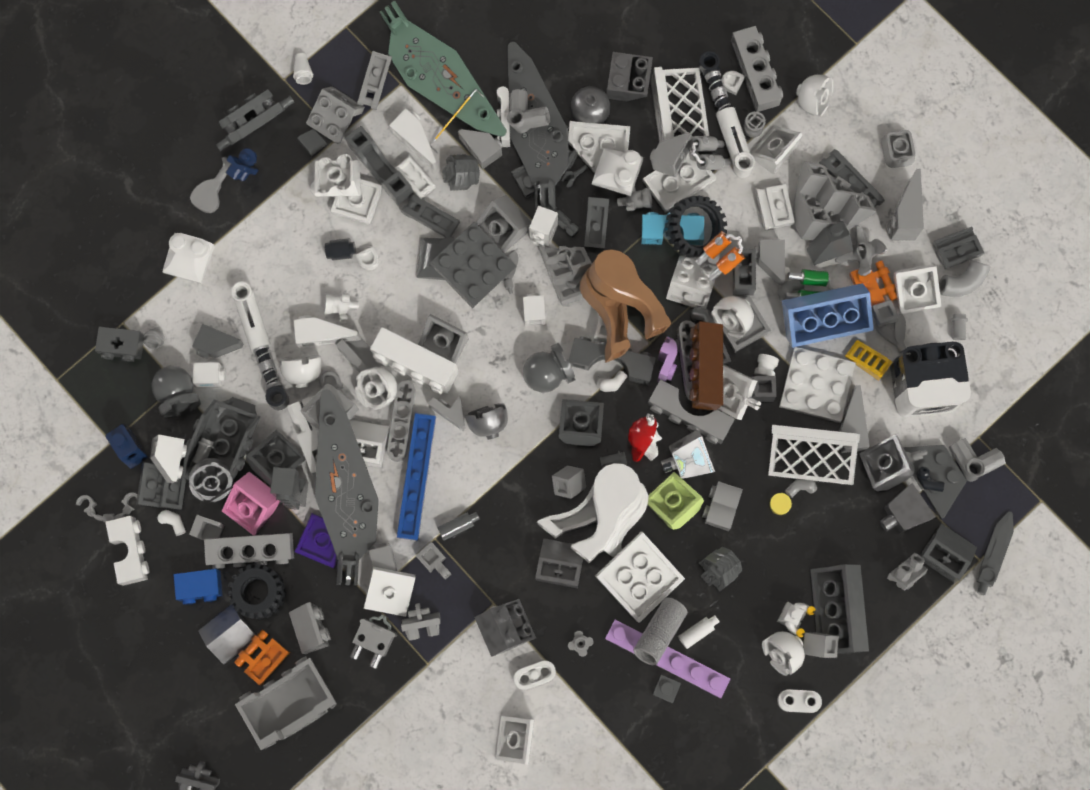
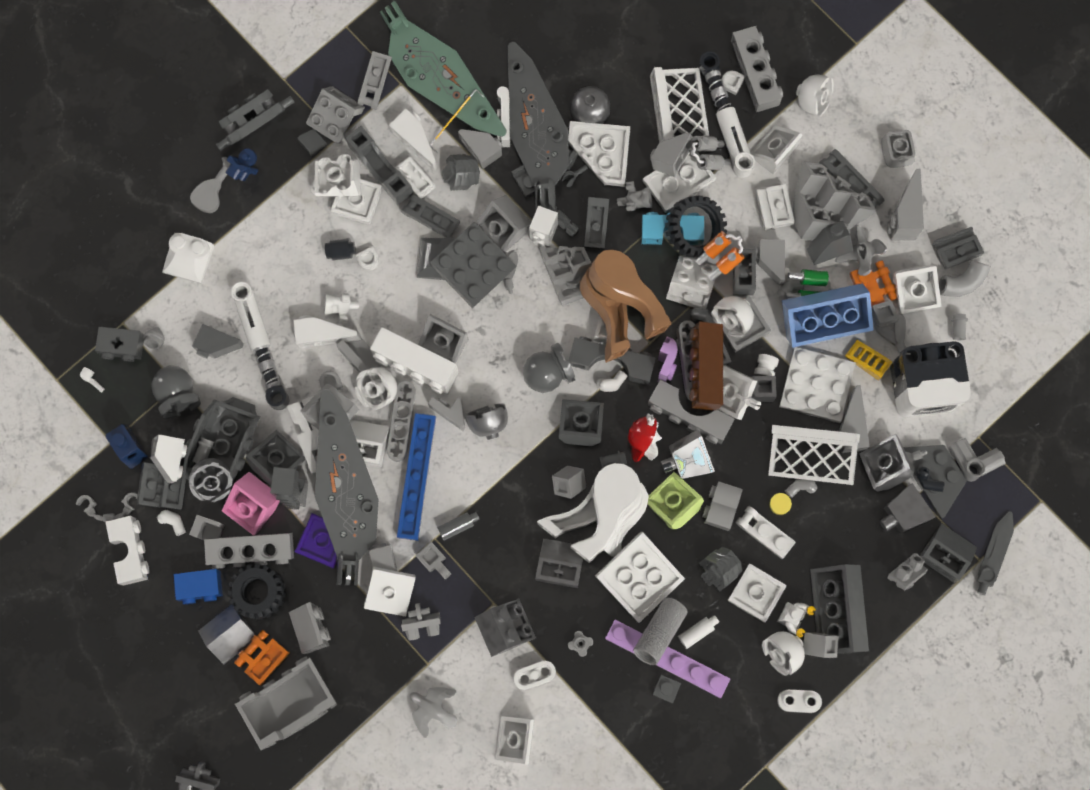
white brick [193,362,226,388] -> none
white cylinder [279,355,321,388] -> none
white cone [293,53,313,85] -> none
light grey piece [350,615,397,668] -> none
light grey piece [507,89,550,133] -> none
white brick [523,293,546,326] -> none
white slope [592,148,643,196] -> none
flat silver slope [607,52,653,101] -> none
light grey wheel [743,111,766,138] -> none
none -> white hand [80,367,105,393]
none -> light grey animal [410,687,457,738]
none -> white plate [728,564,787,623]
none -> white plate [735,506,796,559]

